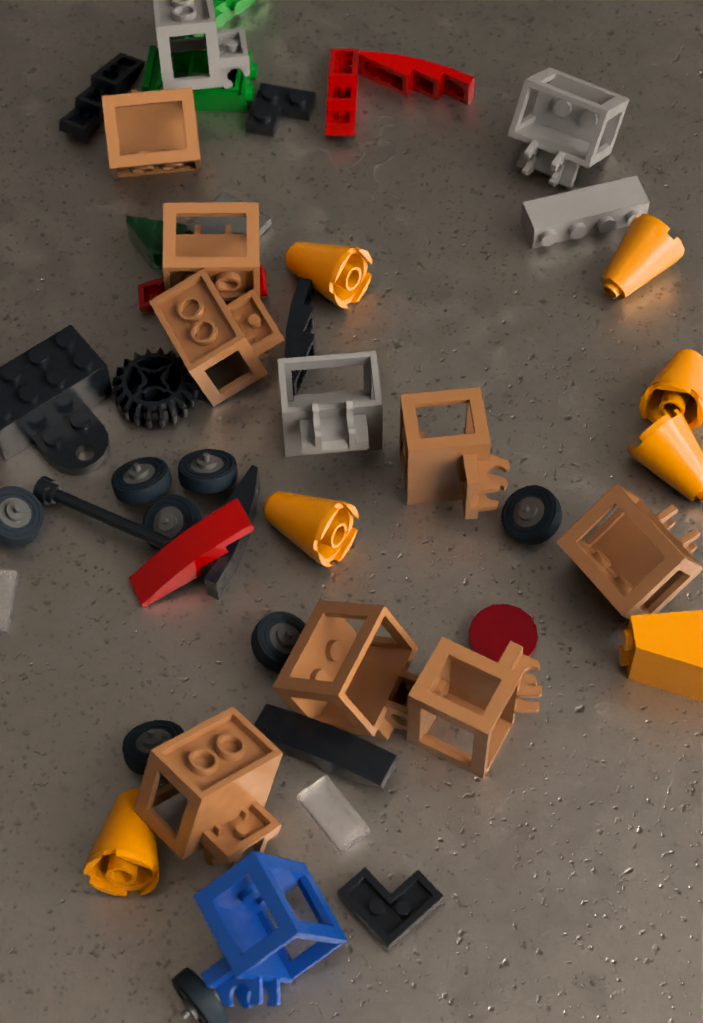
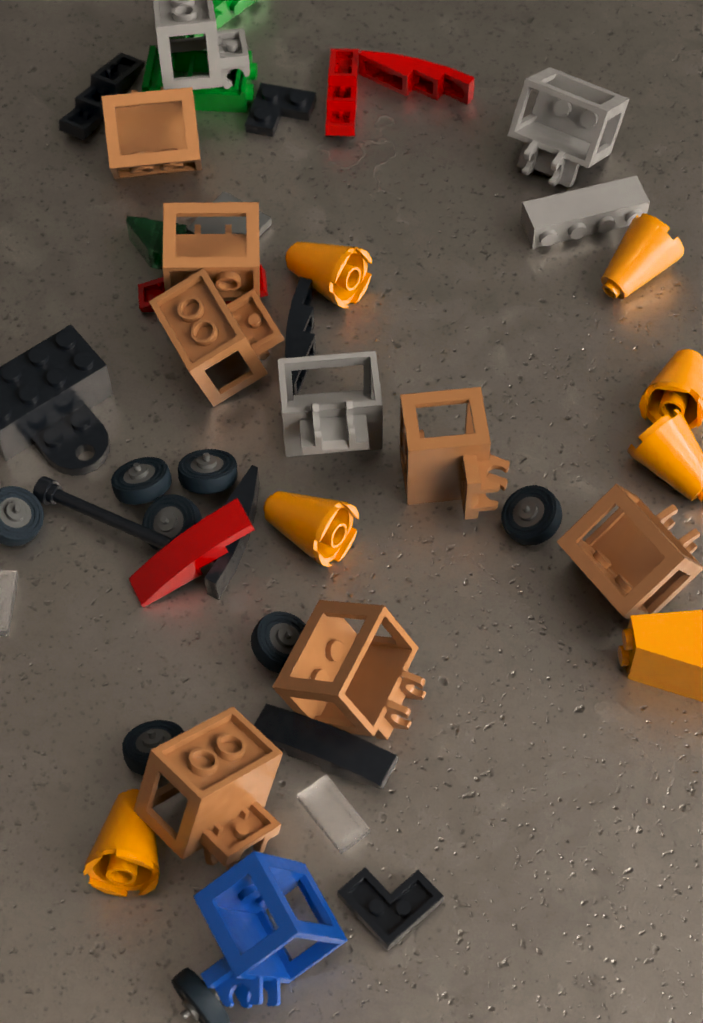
black gear [112,347,199,430] -> none
medium nougat piece [406,636,542,779] -> none
dark red tile [468,604,538,663] -> none

